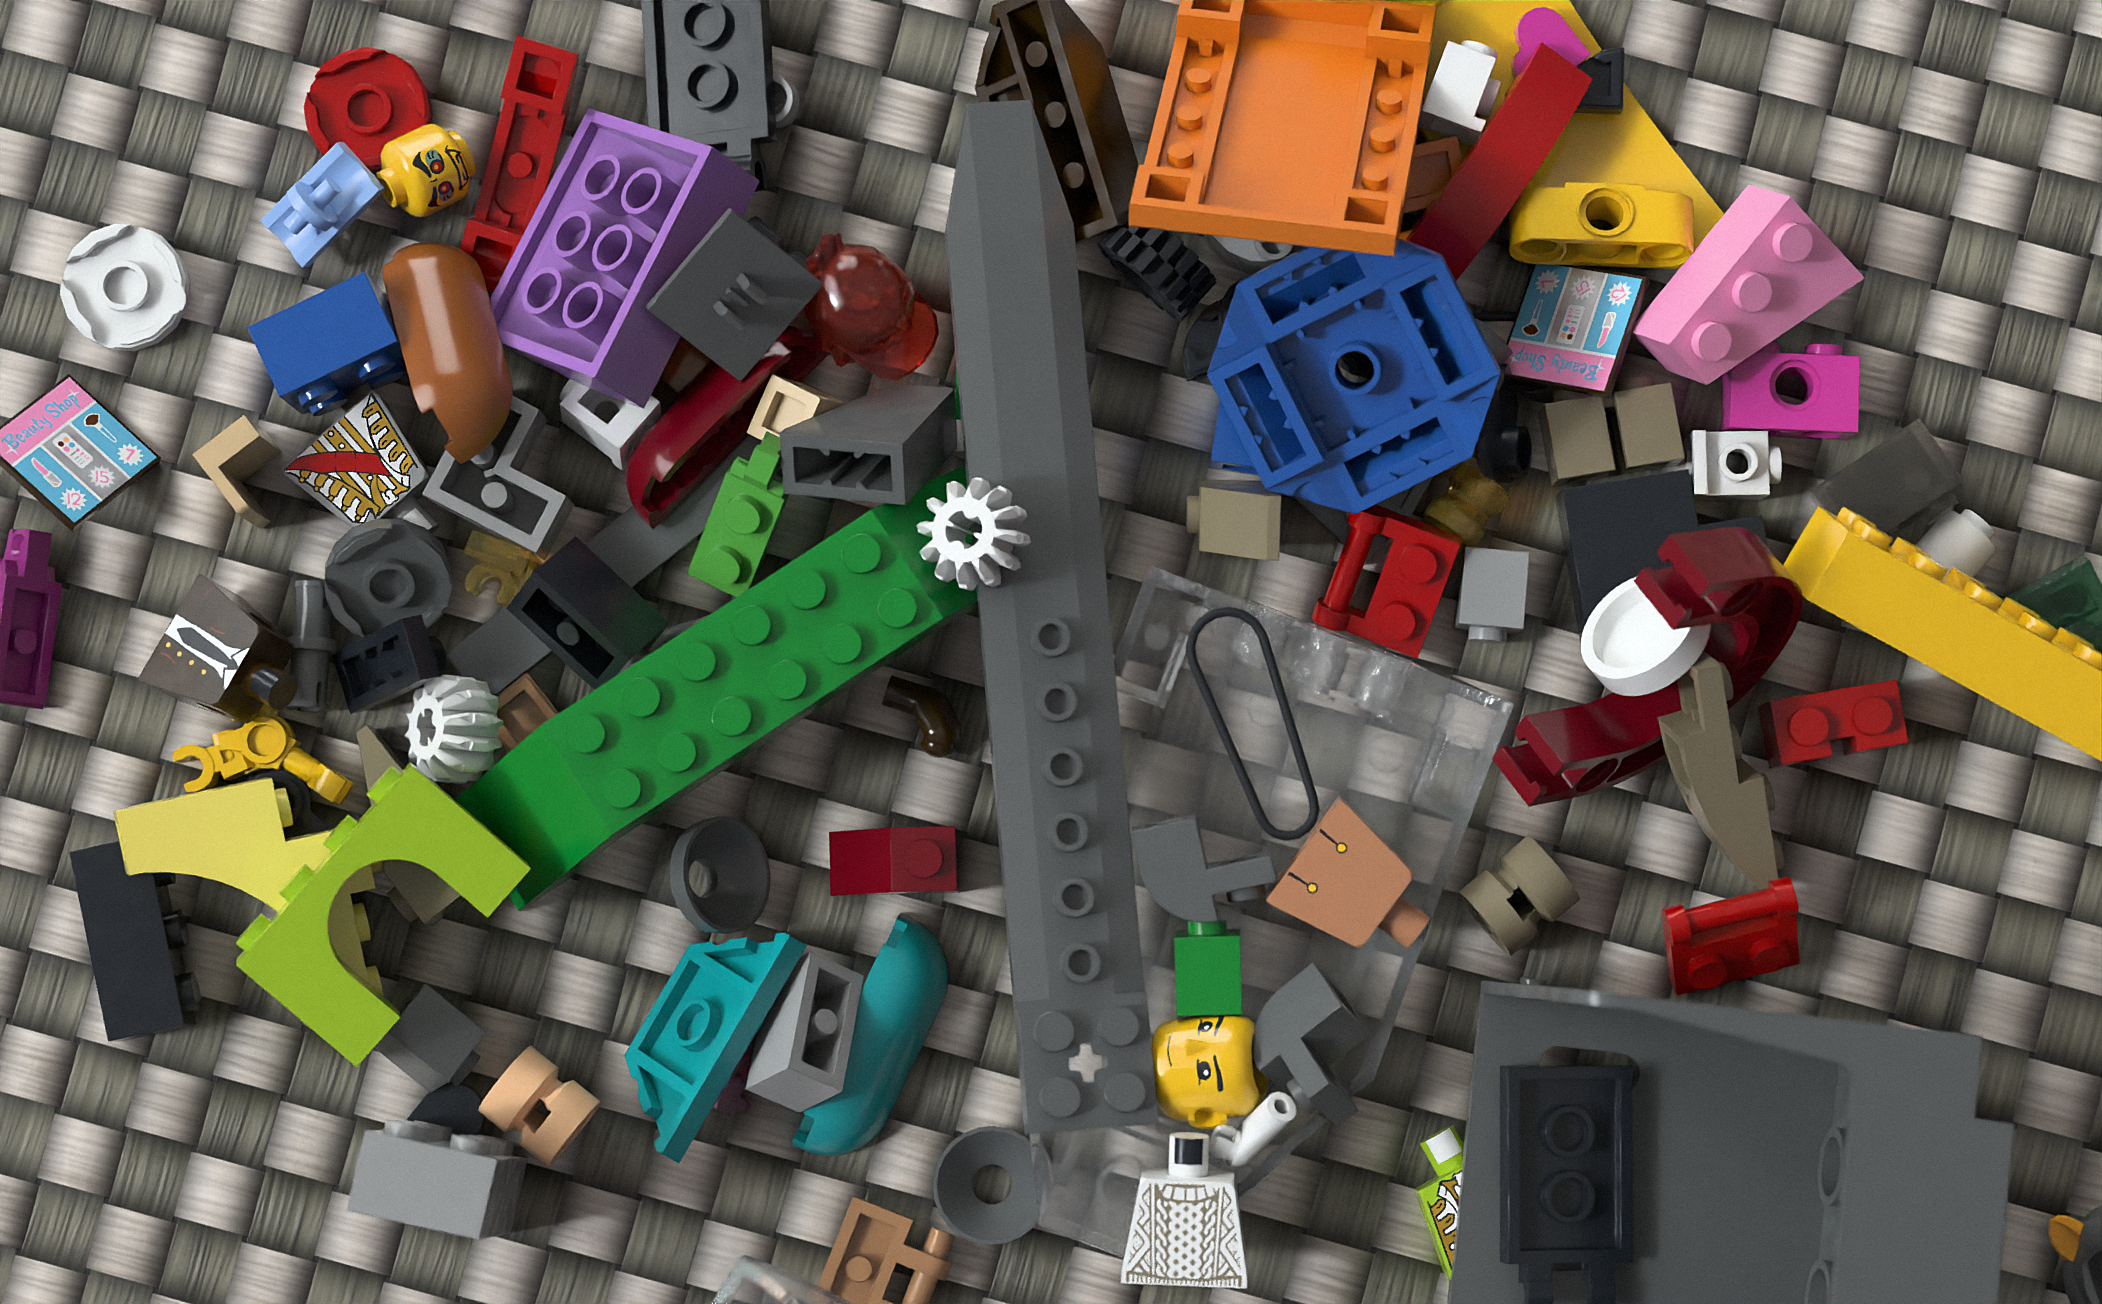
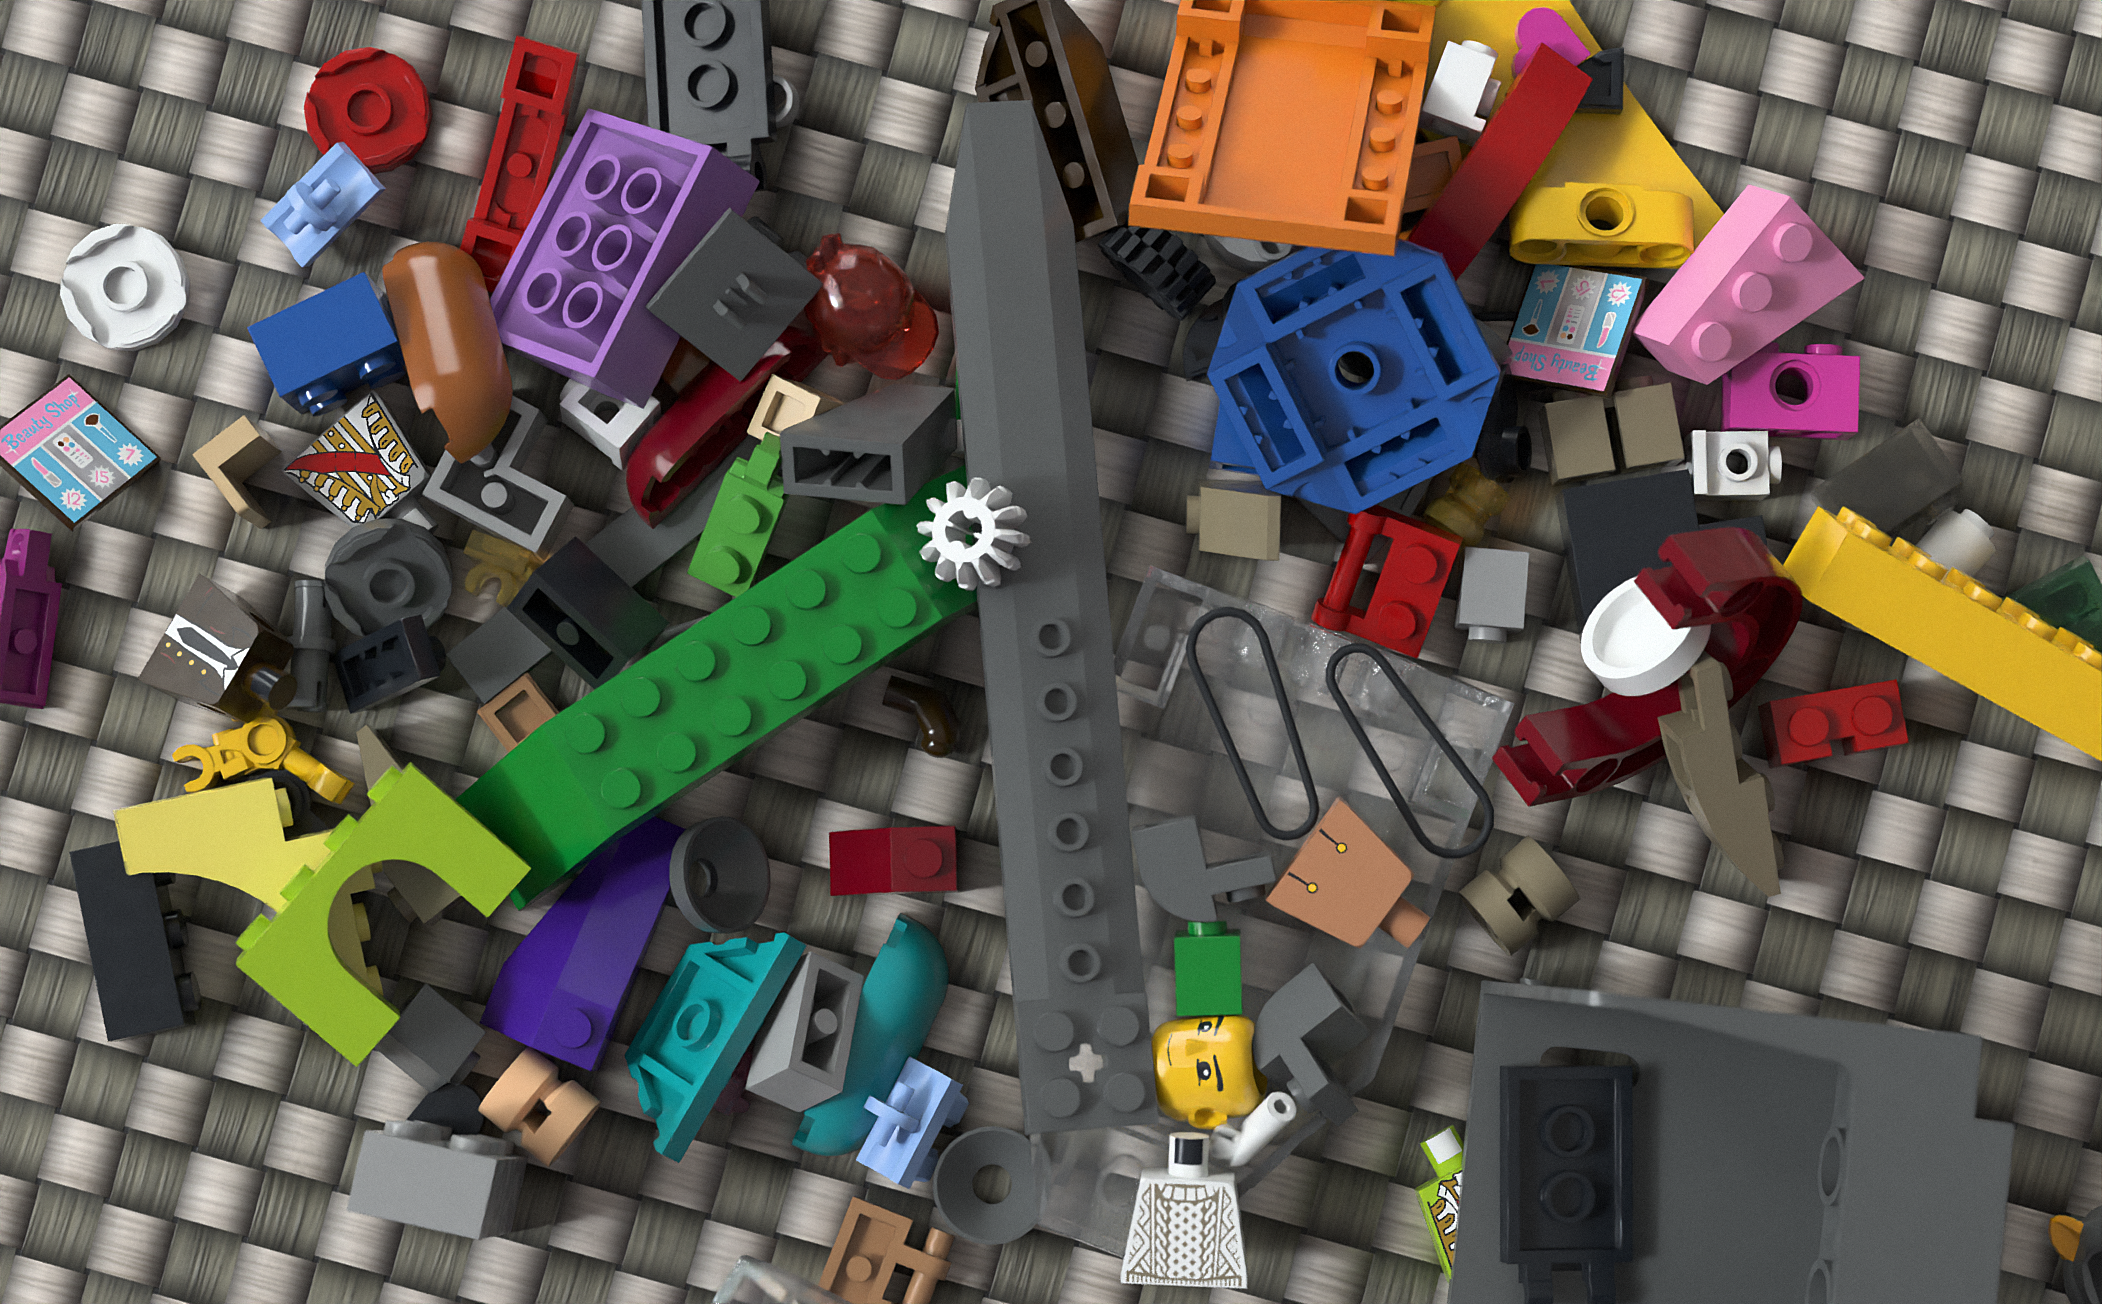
yellow head [376,124,475,217] -> none
white gear [404,675,503,784] -> none
red plate [1662,876,1800,996] -> none
none -> dark purple wedge [479,816,686,1071]
none -> light blue hips [856,1057,969,1189]
none -> black piece [1326,643,1494,859]

